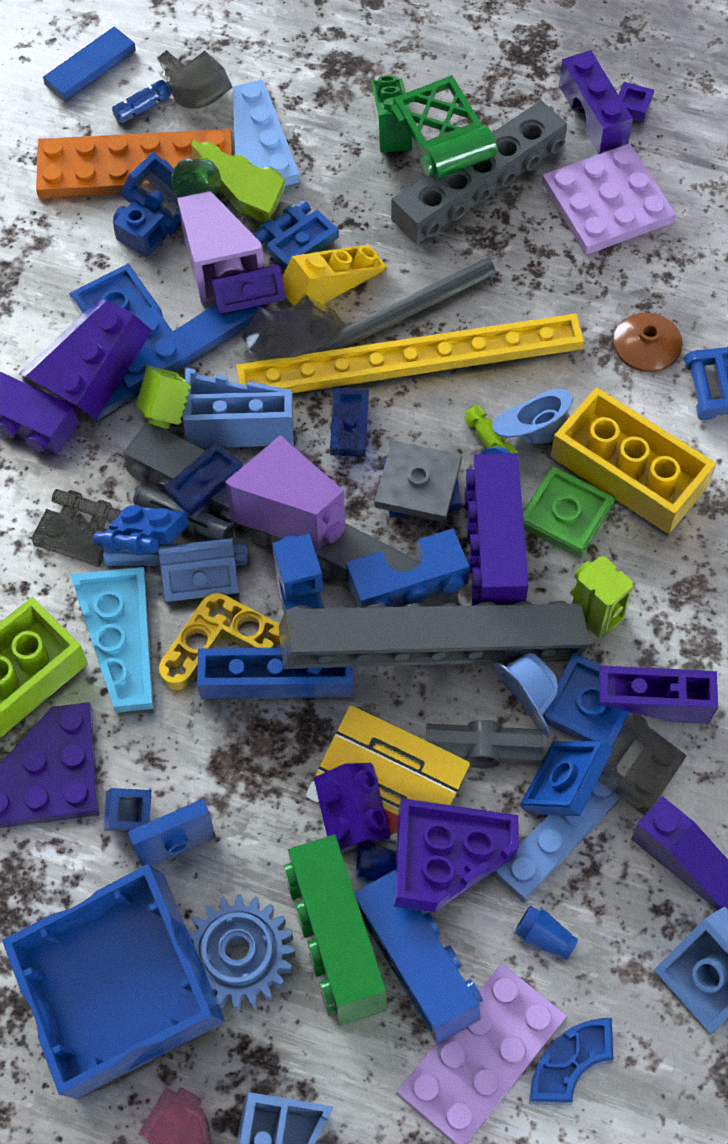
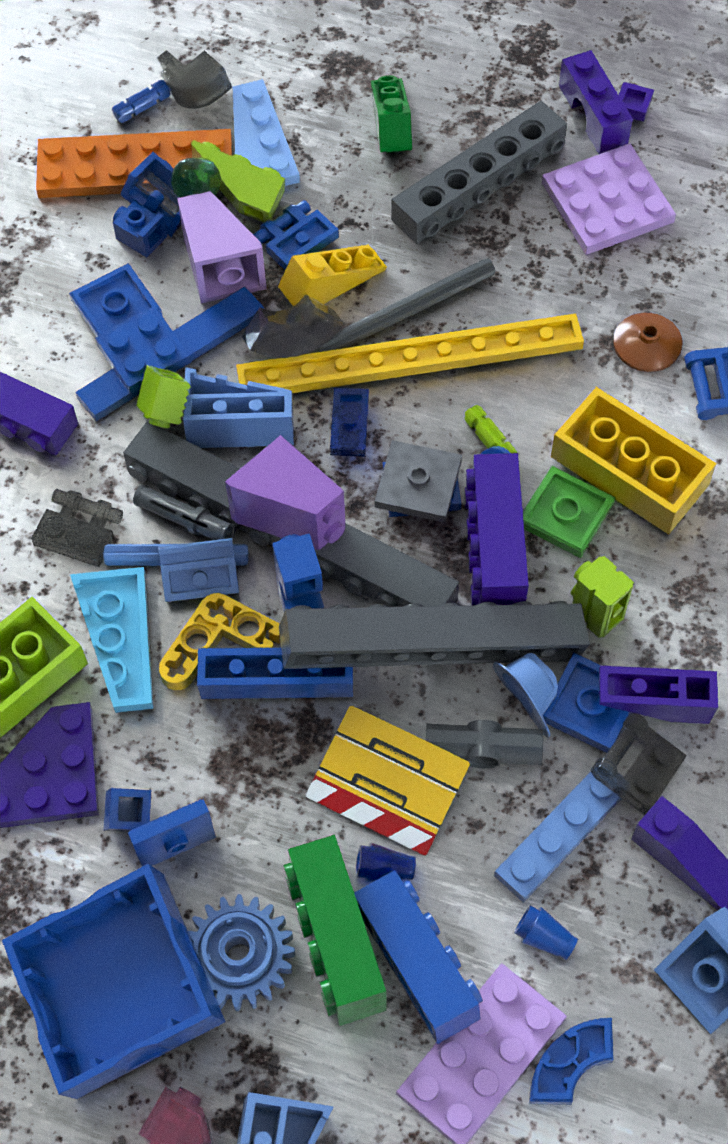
dark purple wedge [19,300,152,420] -> none
blue tile [43,26,136,101] -> none
blue plate [93,505,189,556] -> none
clear blue plate [164,441,243,516] -> none
dark purple plate [211,264,286,314] -> none
dark purple bracket [313,763,390,853] -> none
blue arch [346,528,470,608] -> none
green piece [390,75,497,180] -> none
dark purple plate [394,798,519,912] -> none
medium blue piece [492,388,573,445] -> none
blue plate [520,741,613,816] -> none

